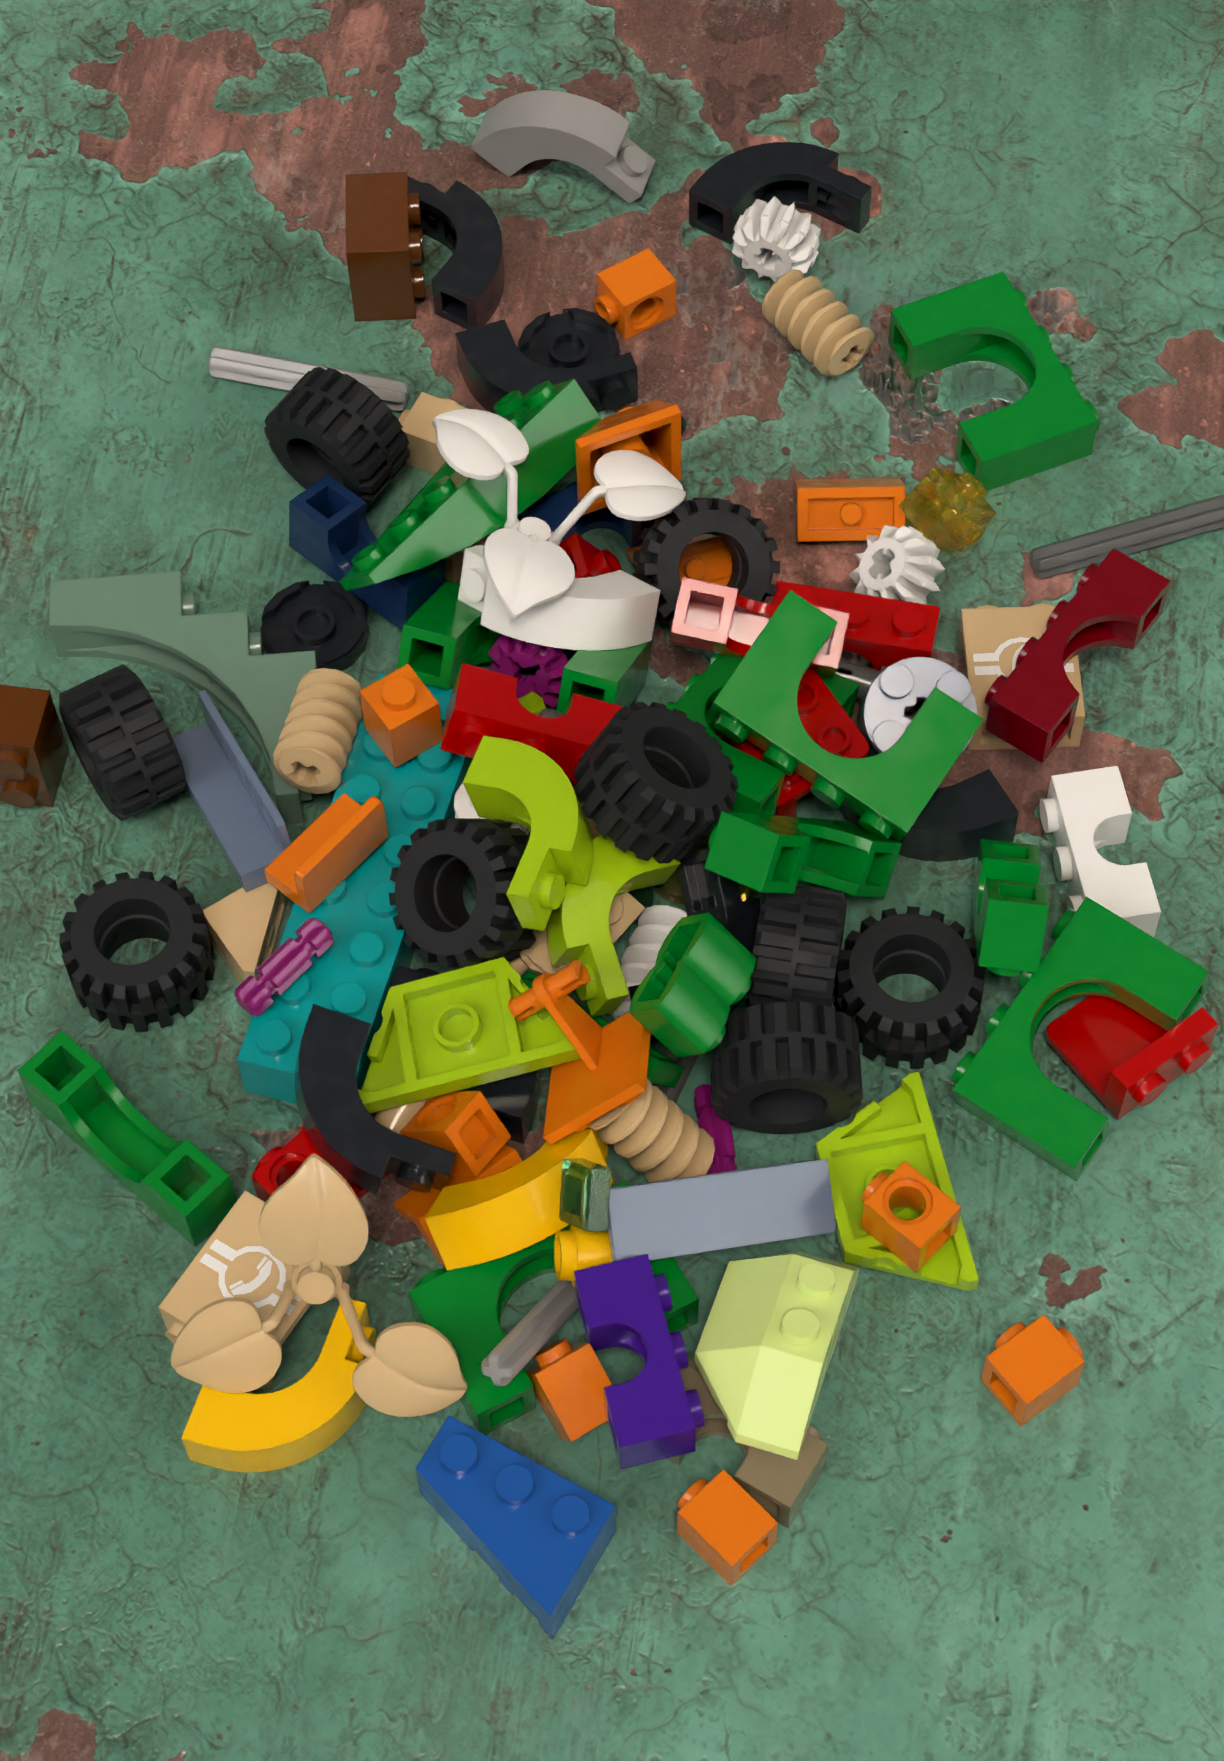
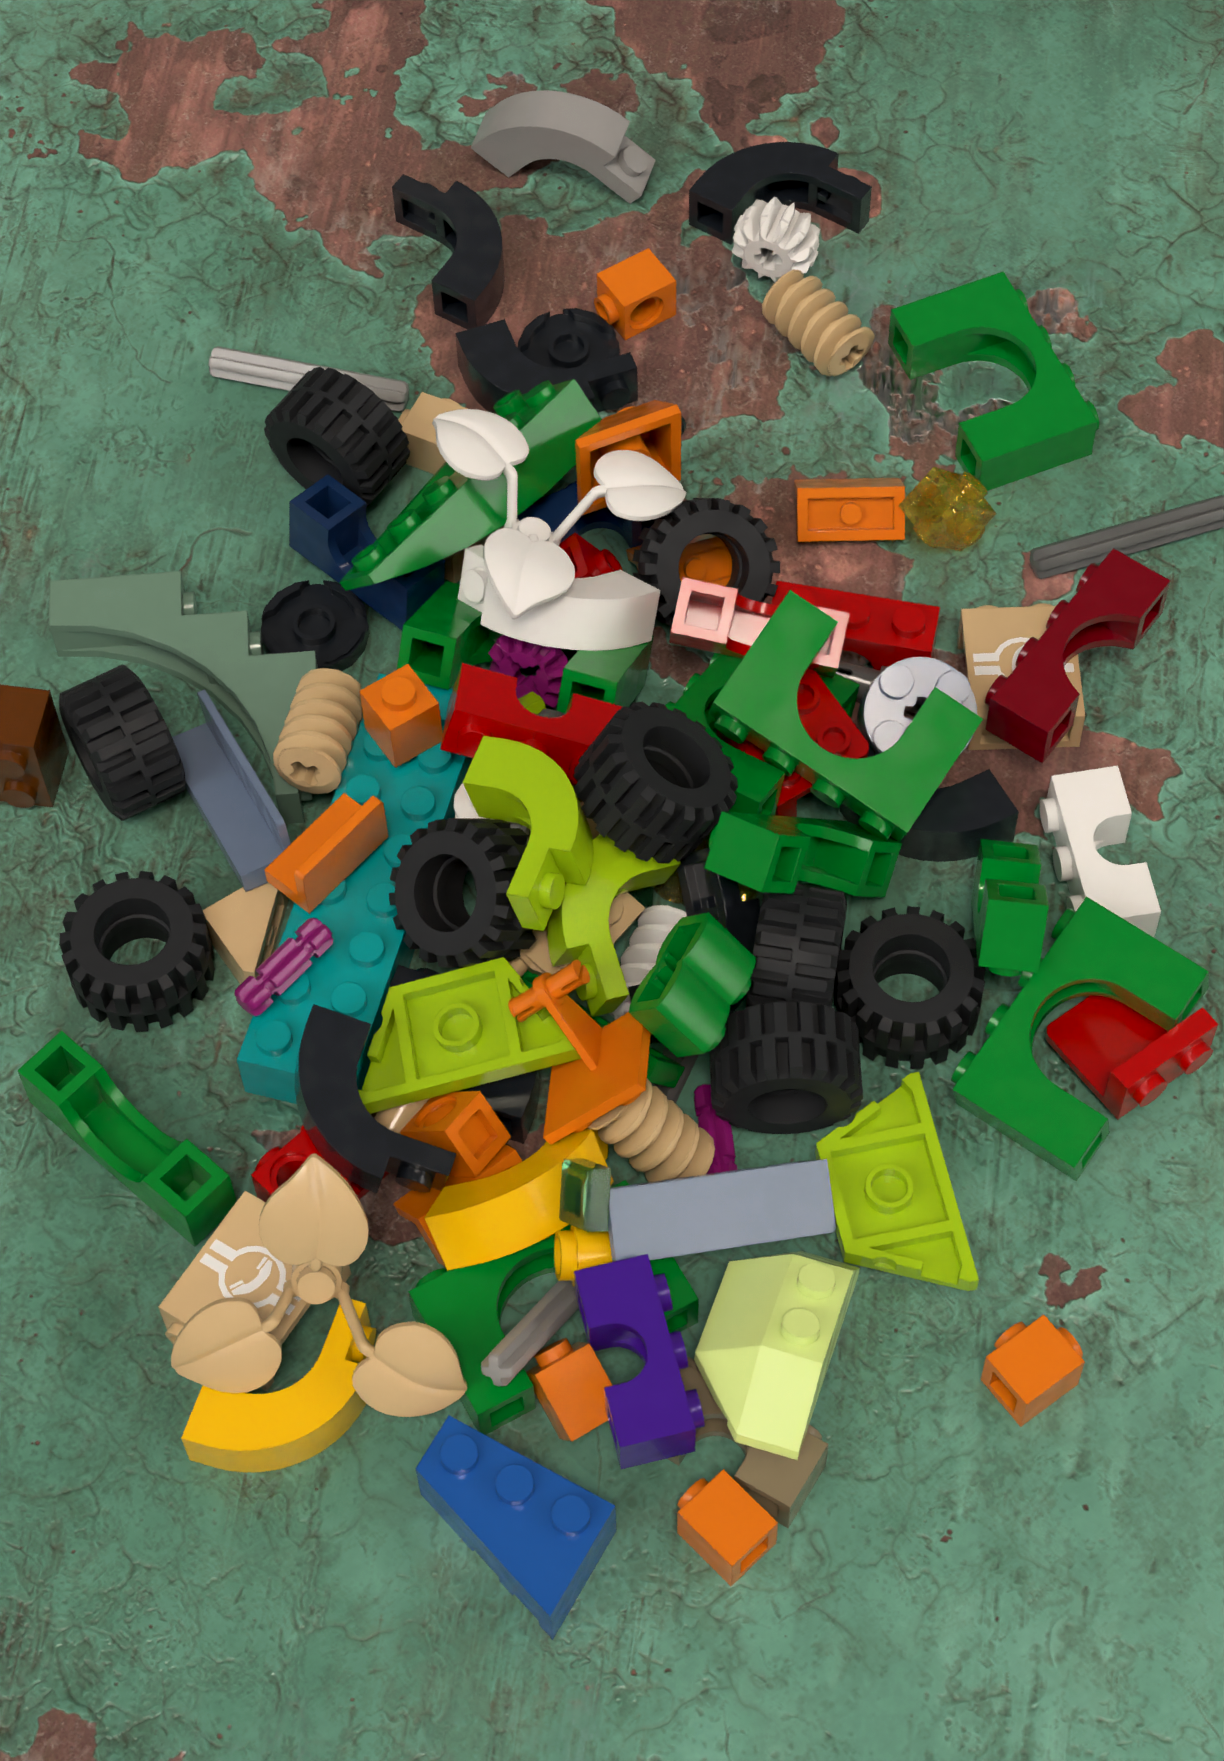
reddish brown brick [346,172,425,322] -> none
white gear [849,525,945,605] -> none
orange brick [861,1161,961,1274] -> none

